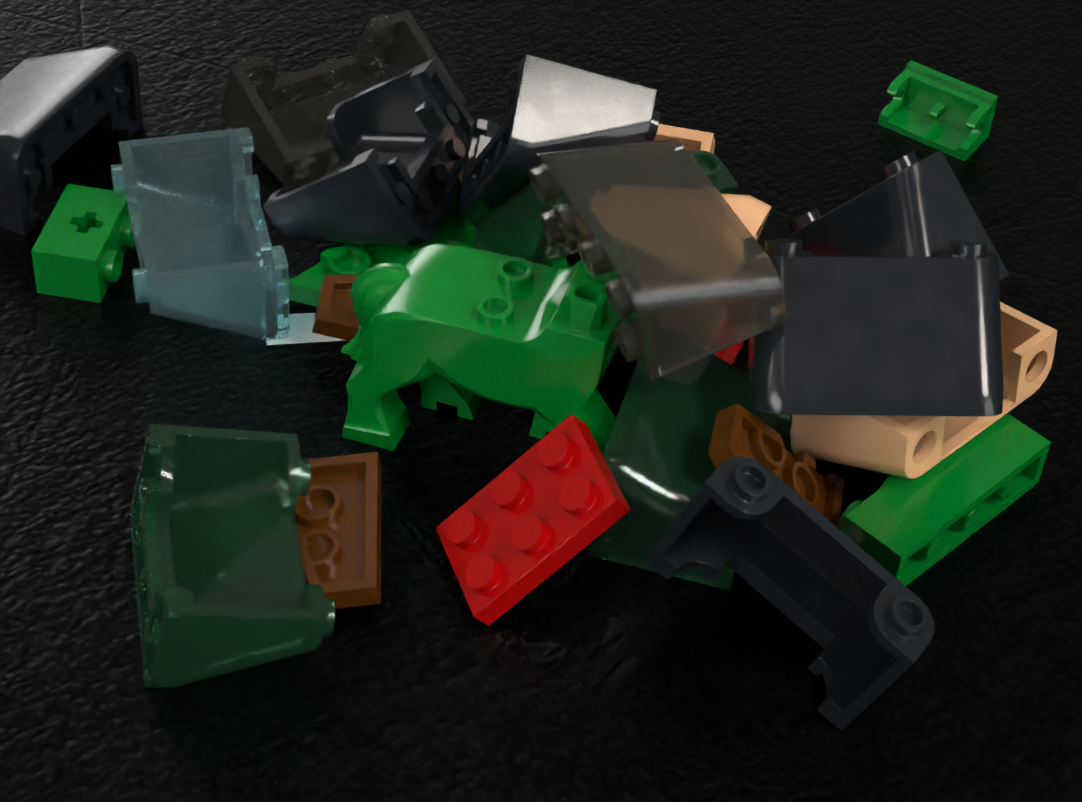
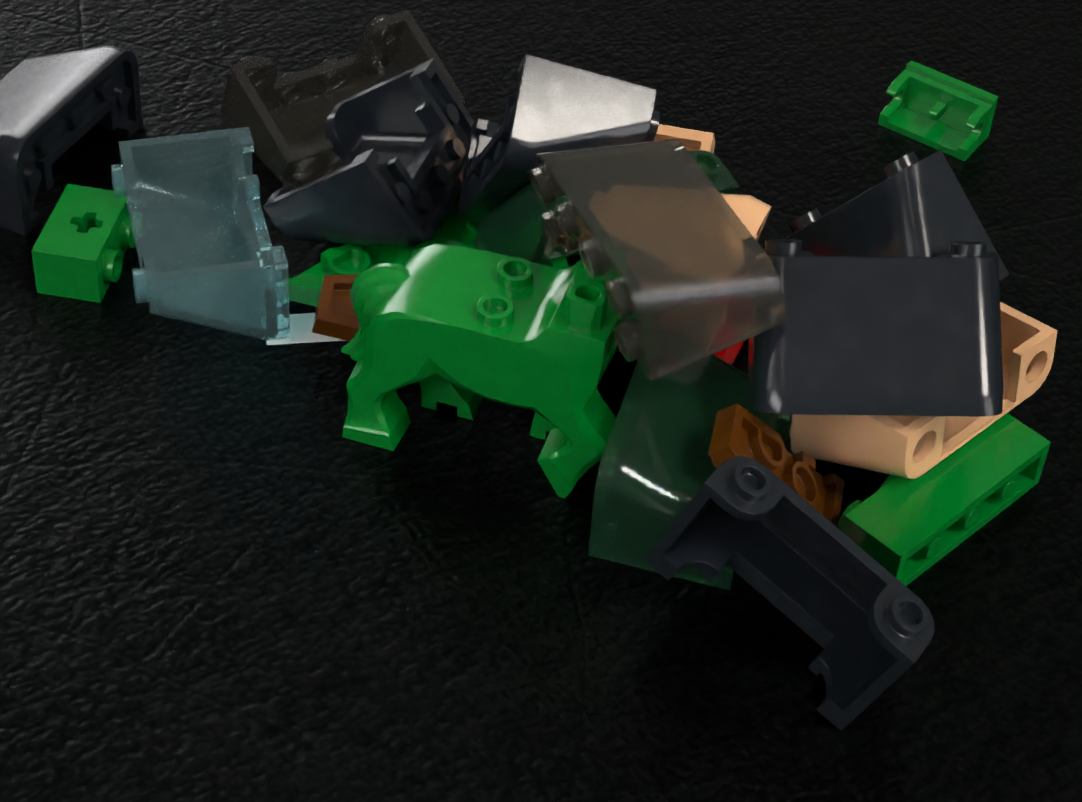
clear green windscreen [130,424,335,688] -> none
reddish brown wing [259,452,382,611] -> none
red plate [436,414,631,626] -> none

